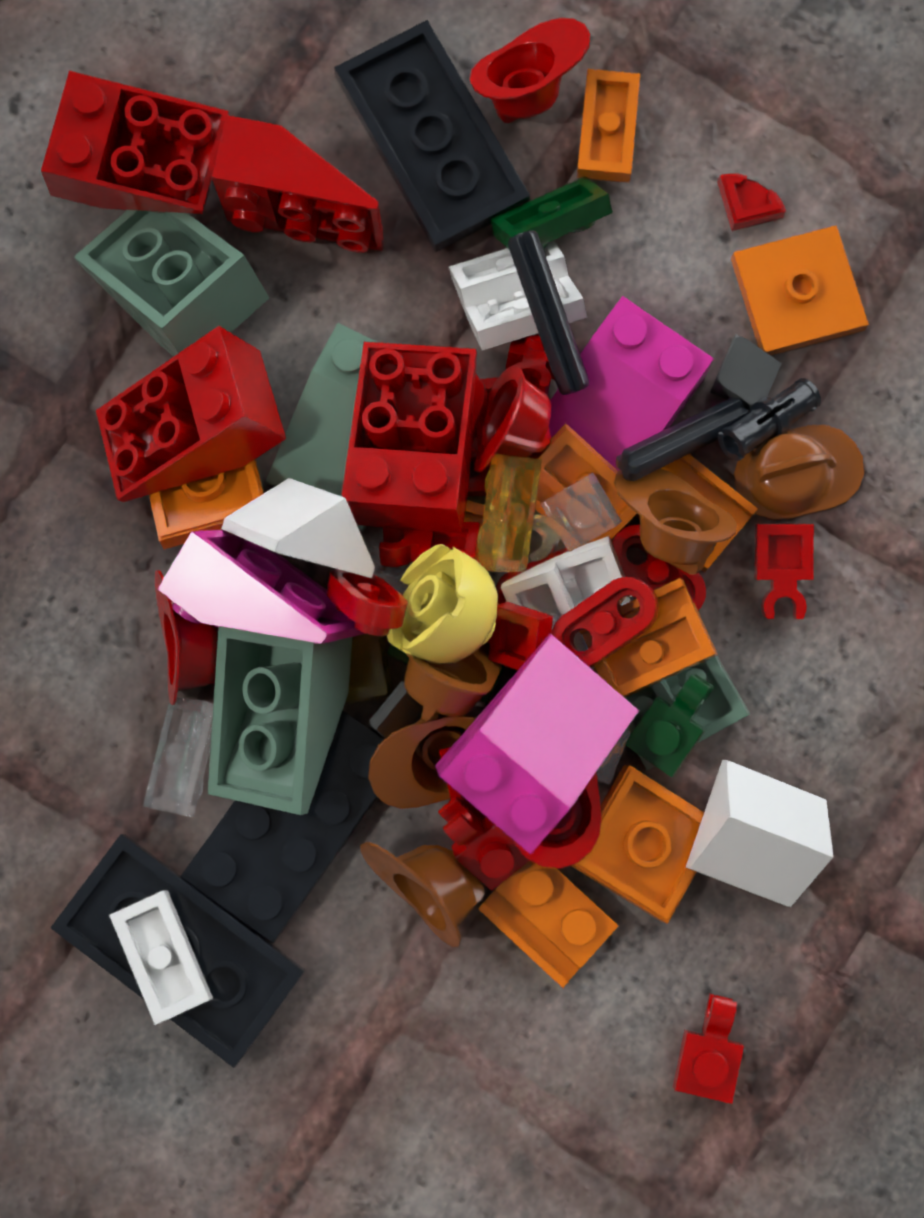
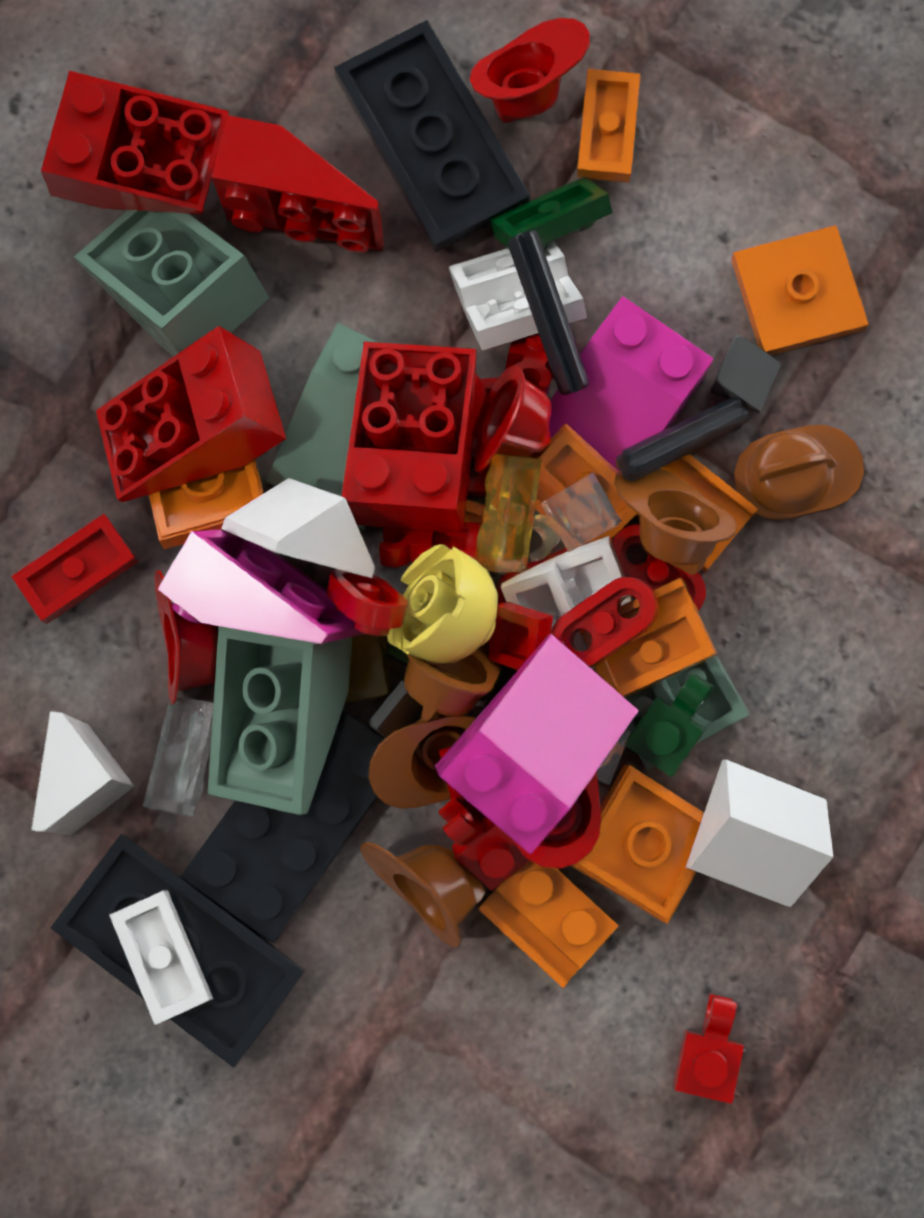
red tile [717,173,786,231] -> none
black pin [718,378,821,461] -> none
red plate [755,524,814,619] -> none
none -> red plate [11,513,139,625]
none -> white slope [32,711,135,836]

